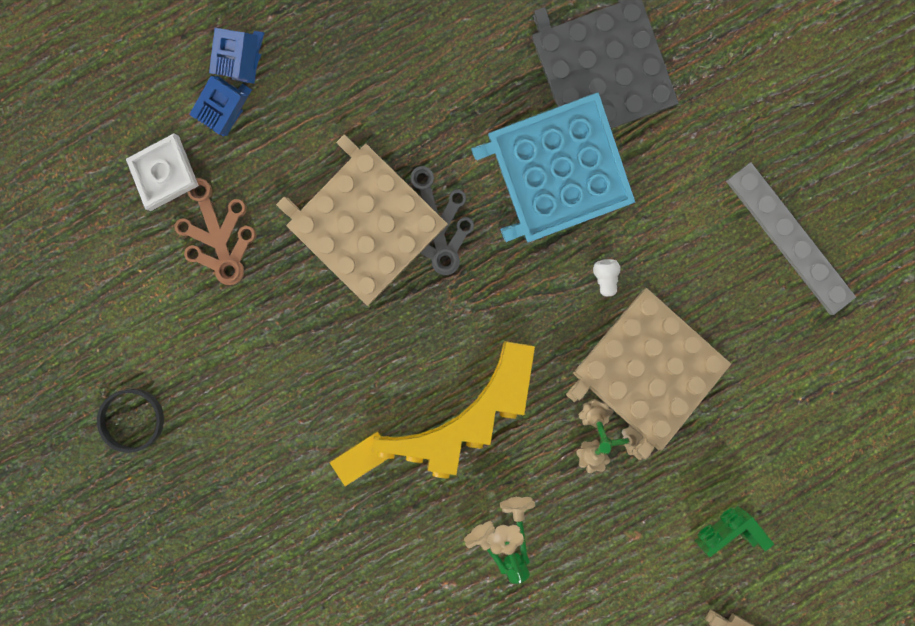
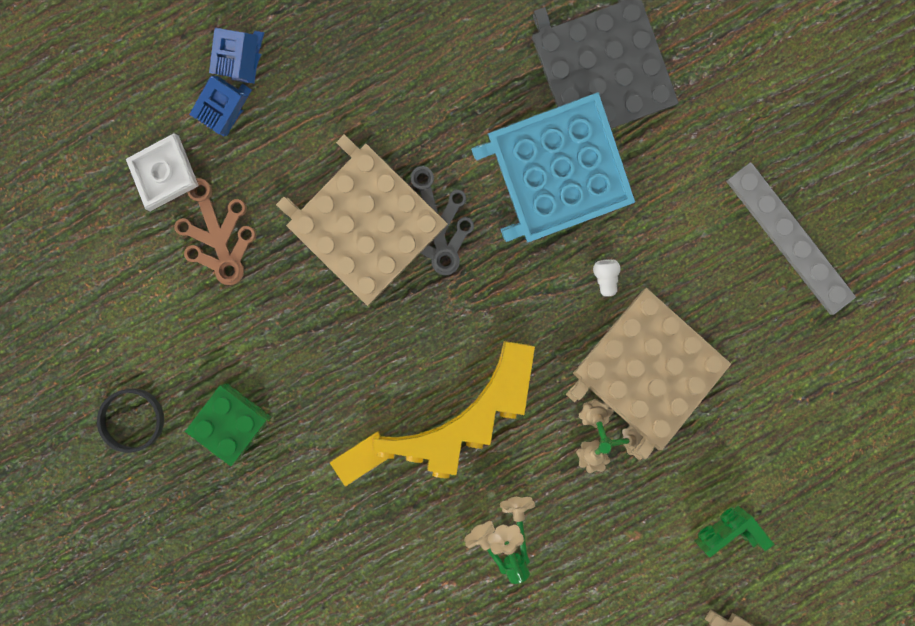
none -> green brick [185,383,272,467]

